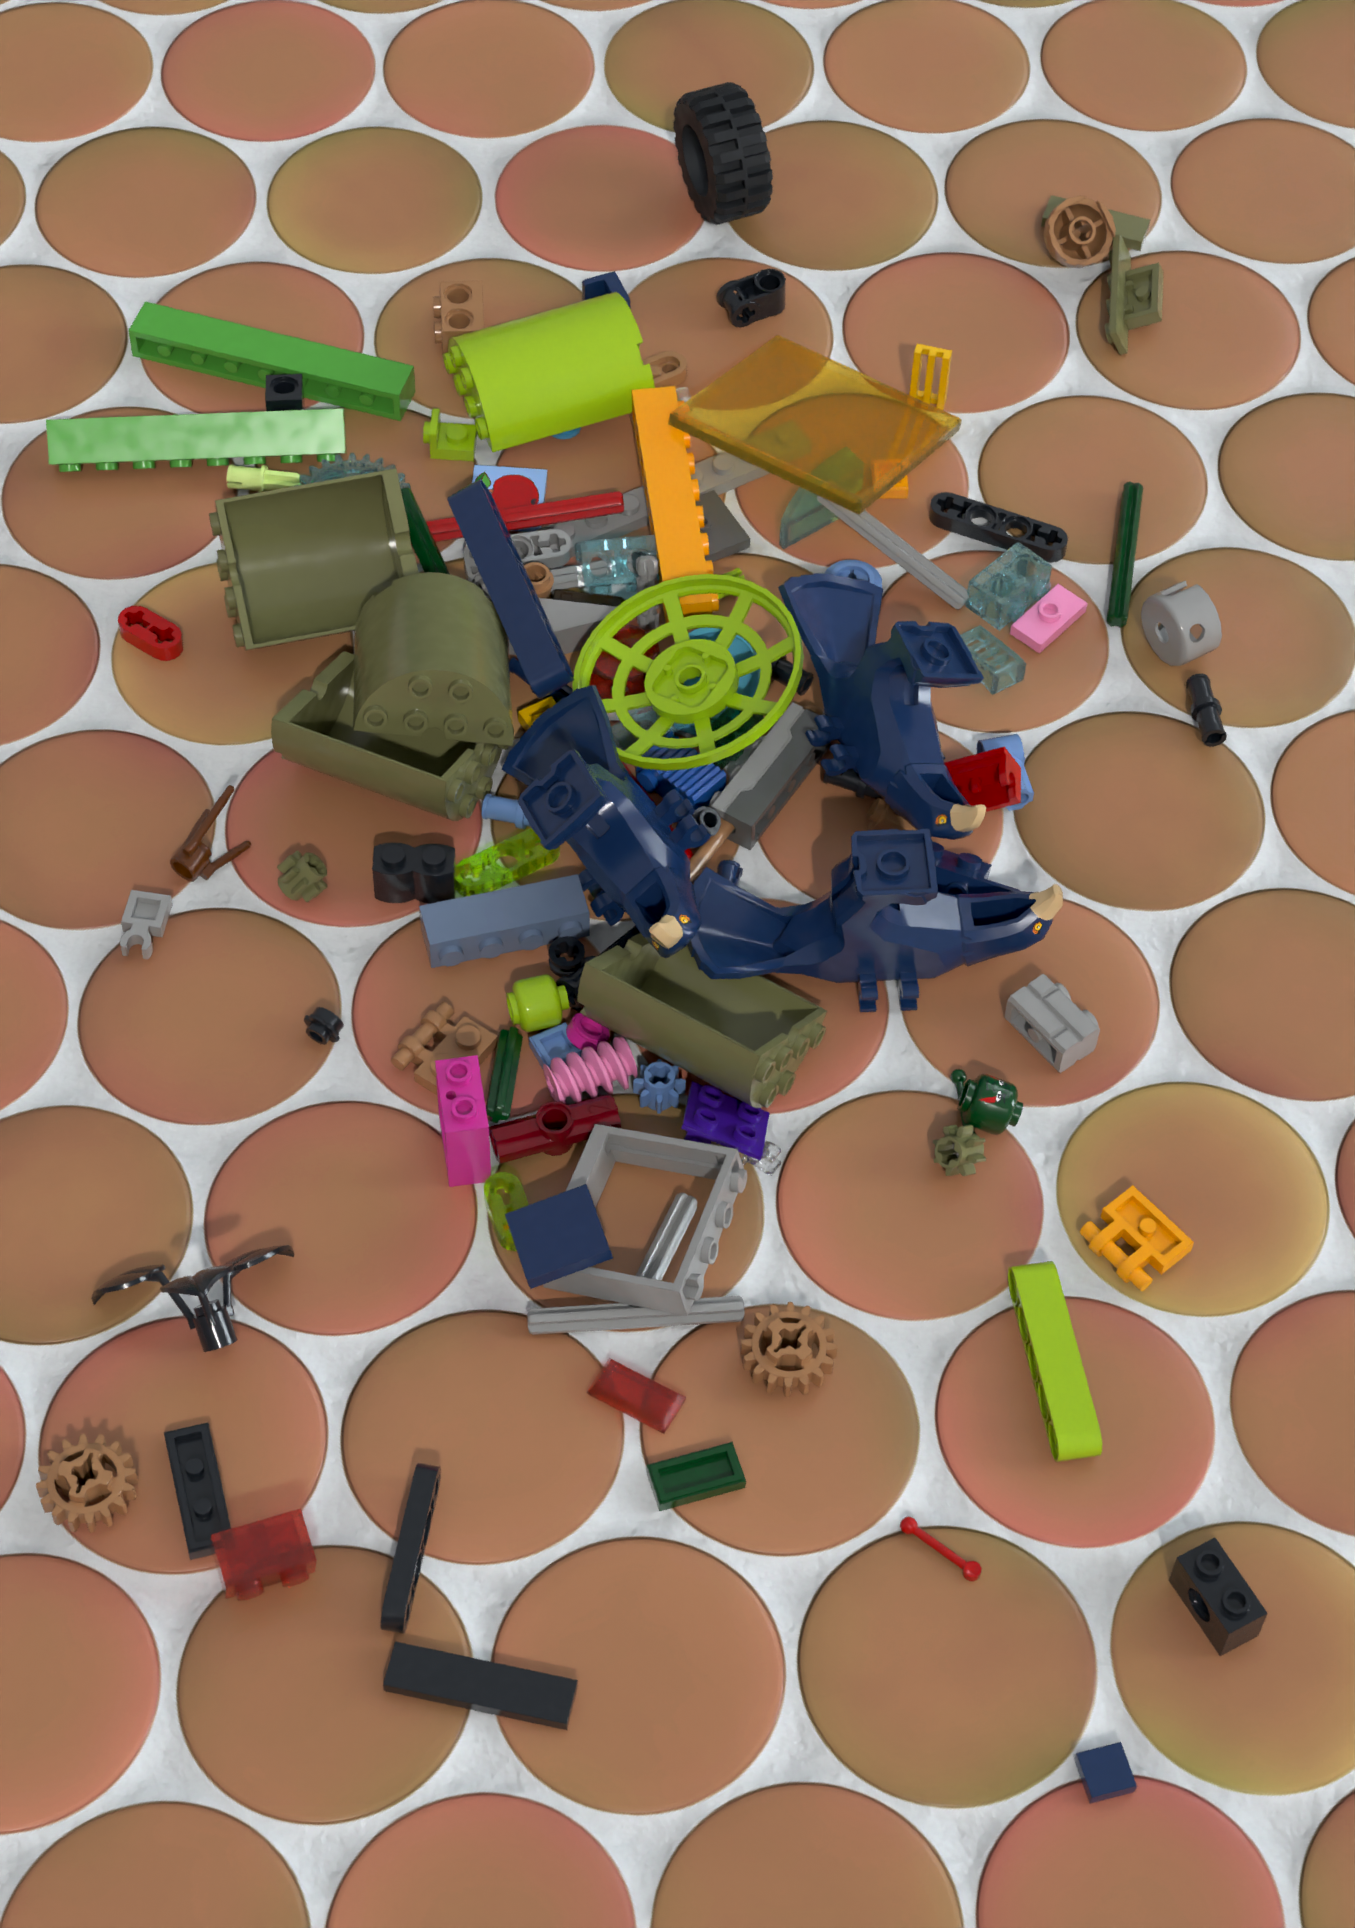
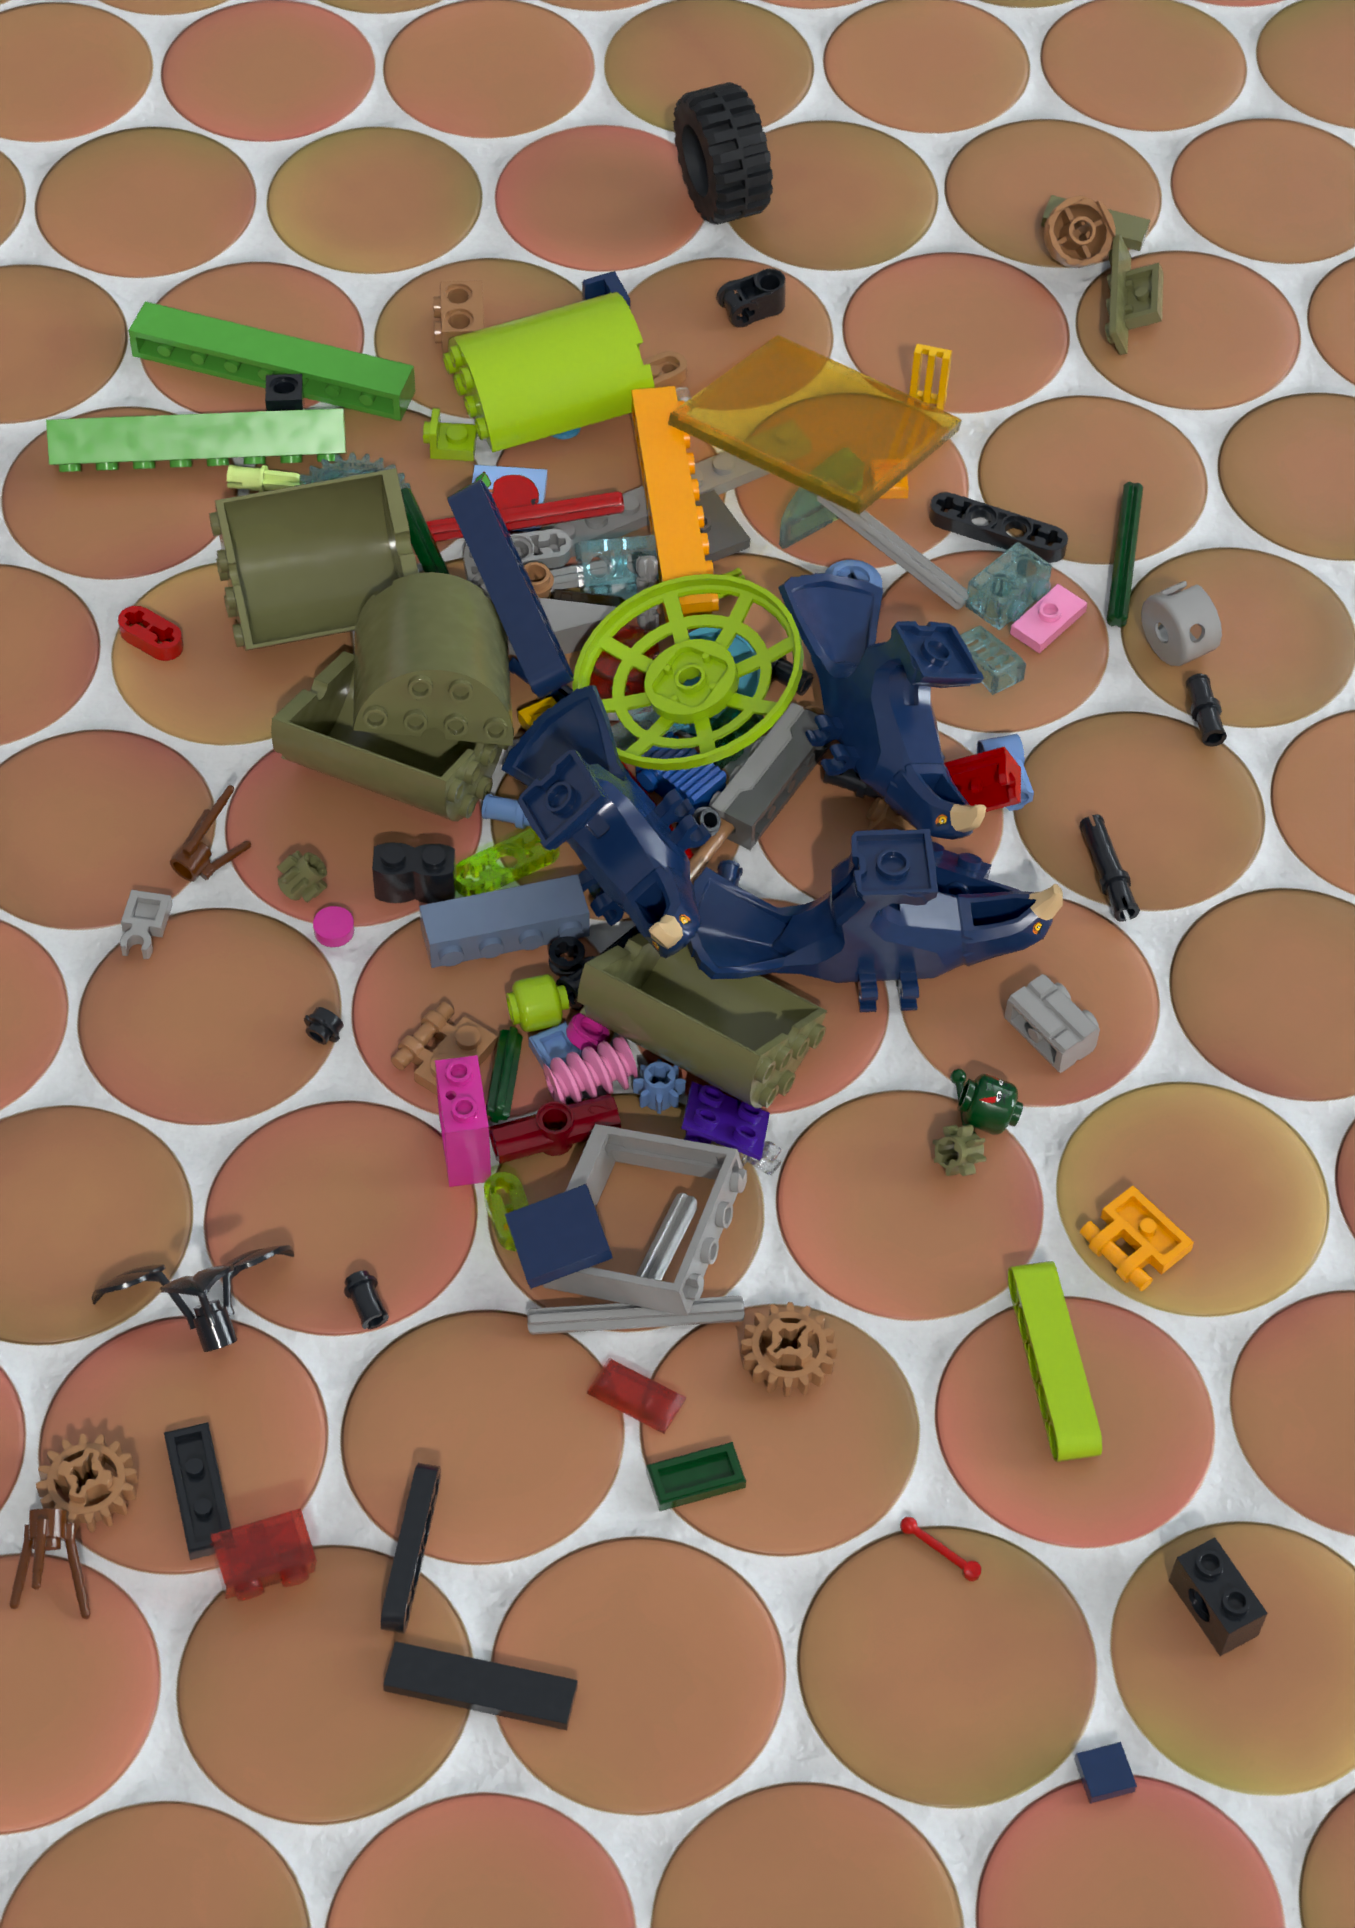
none -> reddish brown plant [10,1509,90,1619]
none -> dark pink tile [313,906,355,947]
none -> black pin [344,1270,389,1329]
none -> black pin [1079,814,1140,922]

